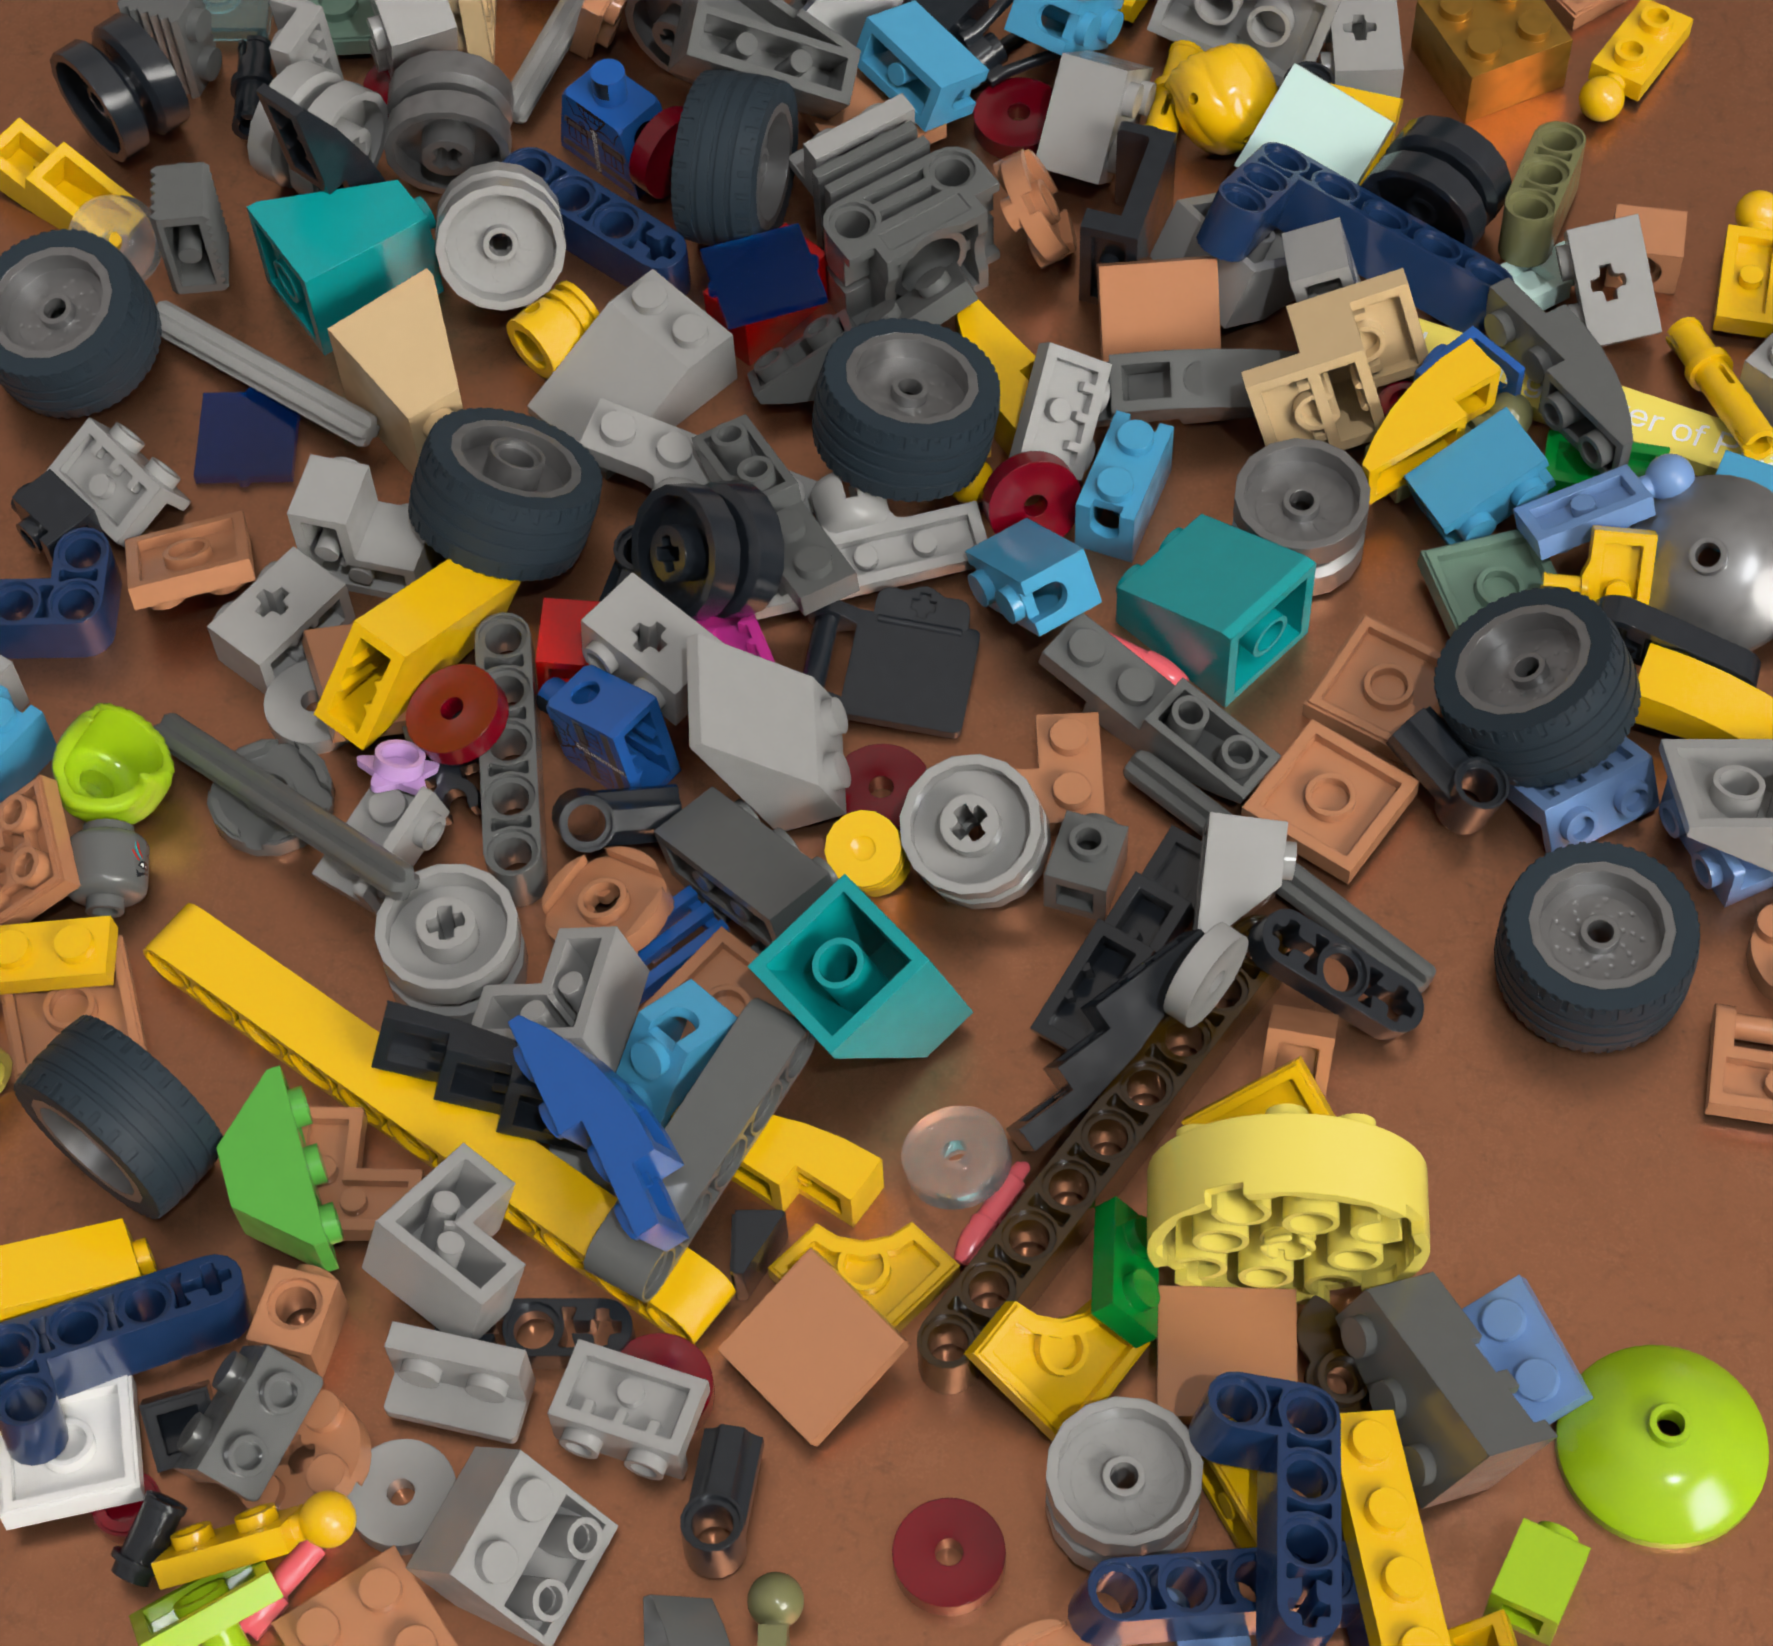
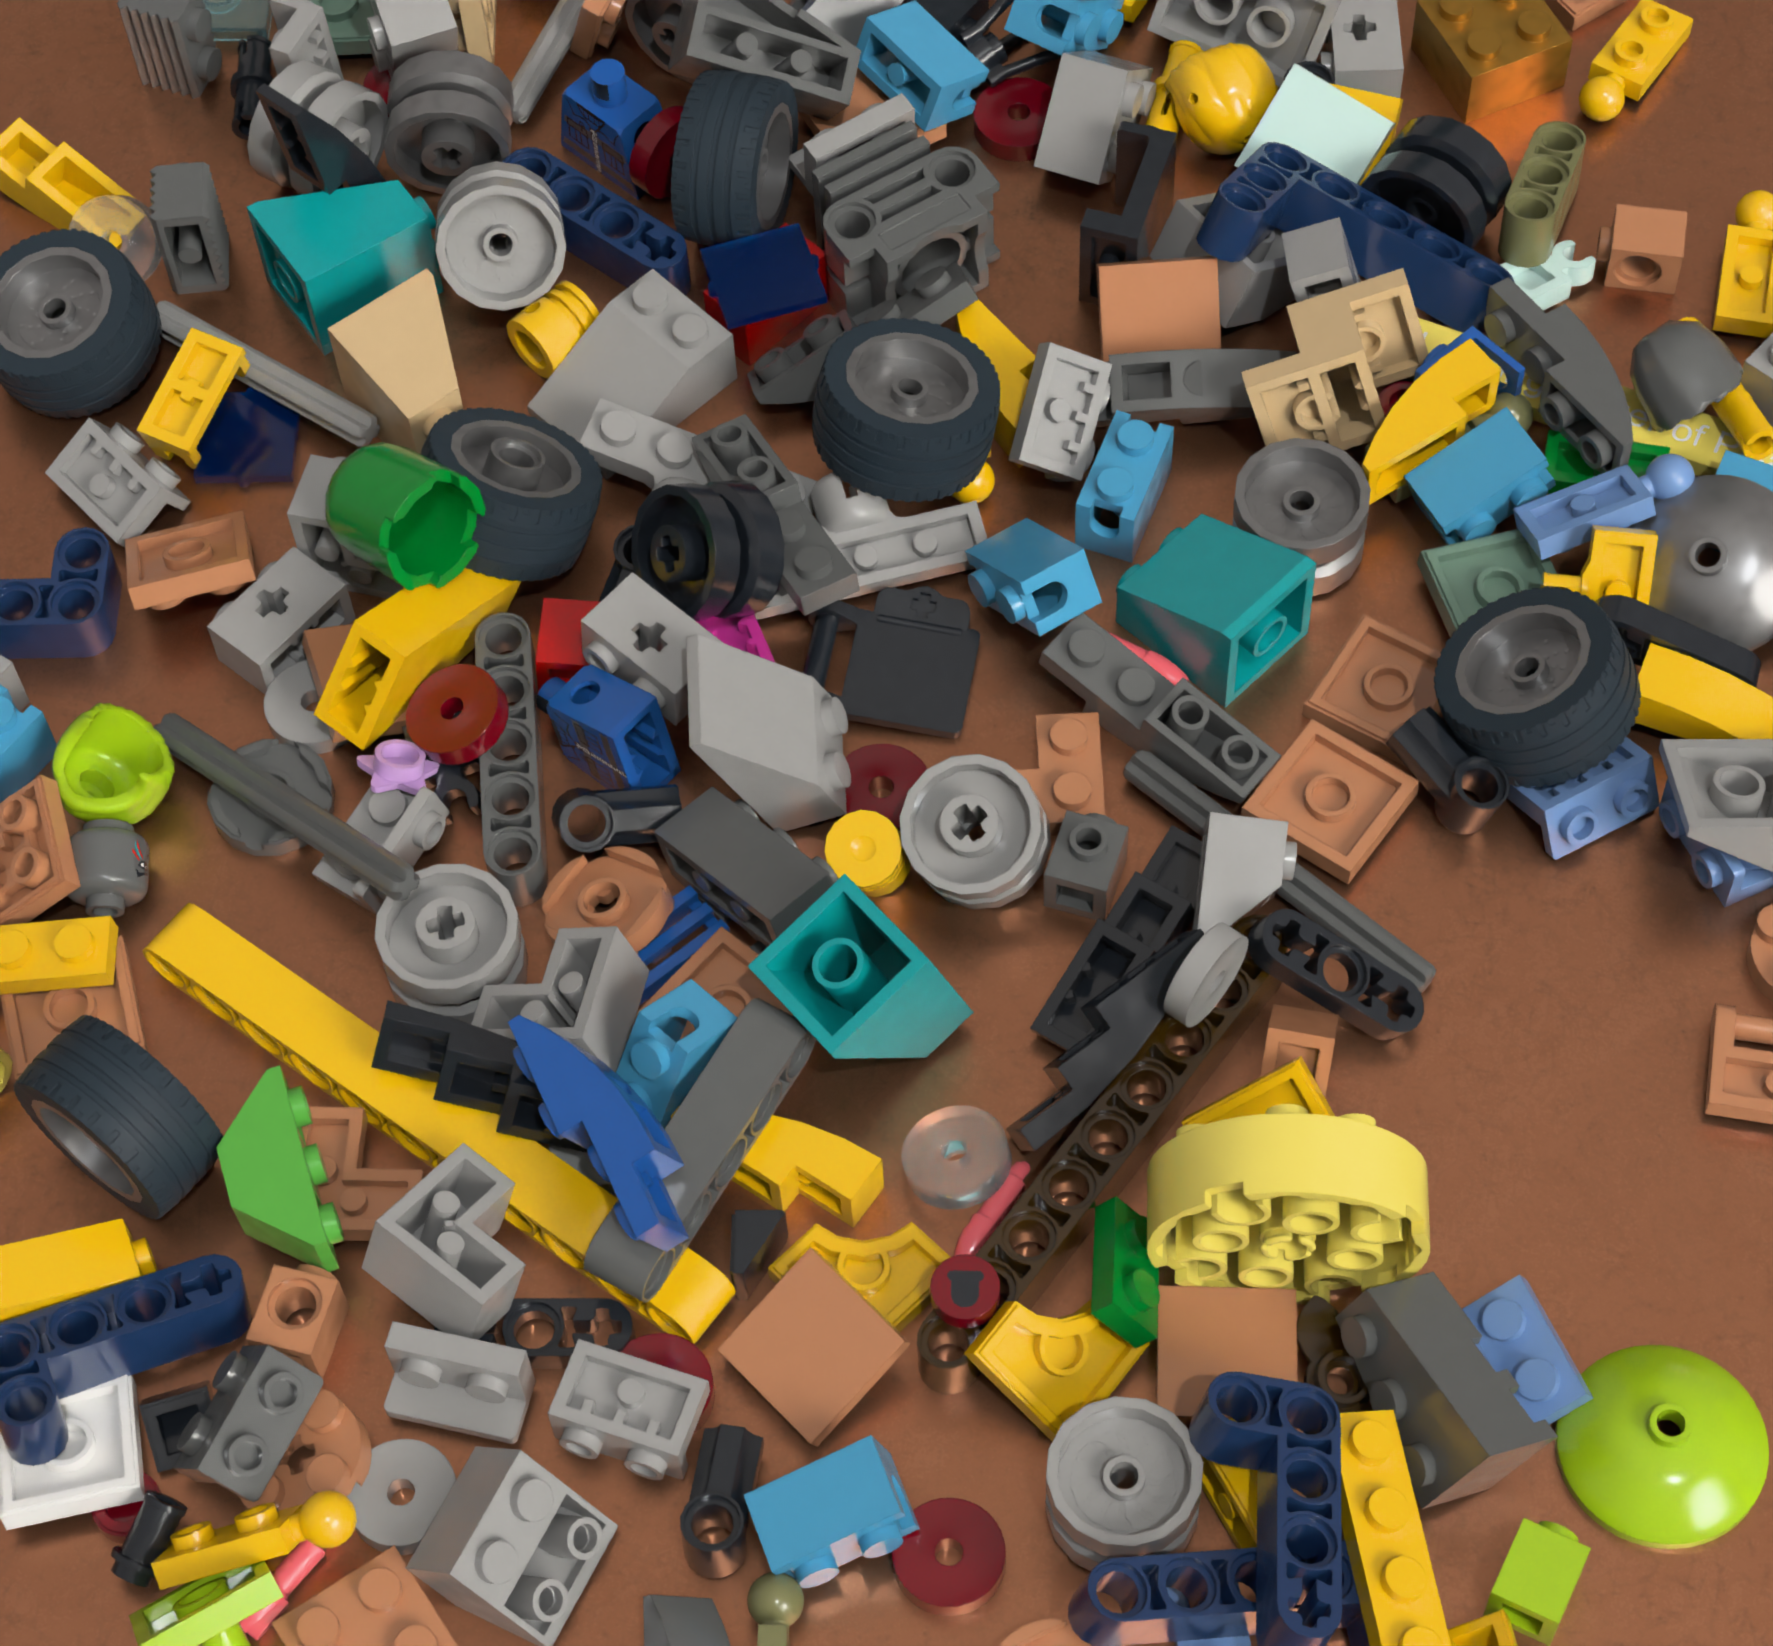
black brick [11,469,103,570] -> none
black wheel [50,12,191,162] -> none
dark red piece [982,451,1081,537] -> none
nougat plate [993,149,1077,268] -> none
wheel [1494,841,1700,1053] -> none
light grey brick [1555,214,1662,347] -> none
none -> yellow hinge [137,327,250,469]
none -> green cylinder [325,442,485,590]
none -> dark azure brick [744,1435,920,1588]
none -> dark red tile [930,1254,1000,1328]
none -> dark grey hair [1630,320,1744,432]

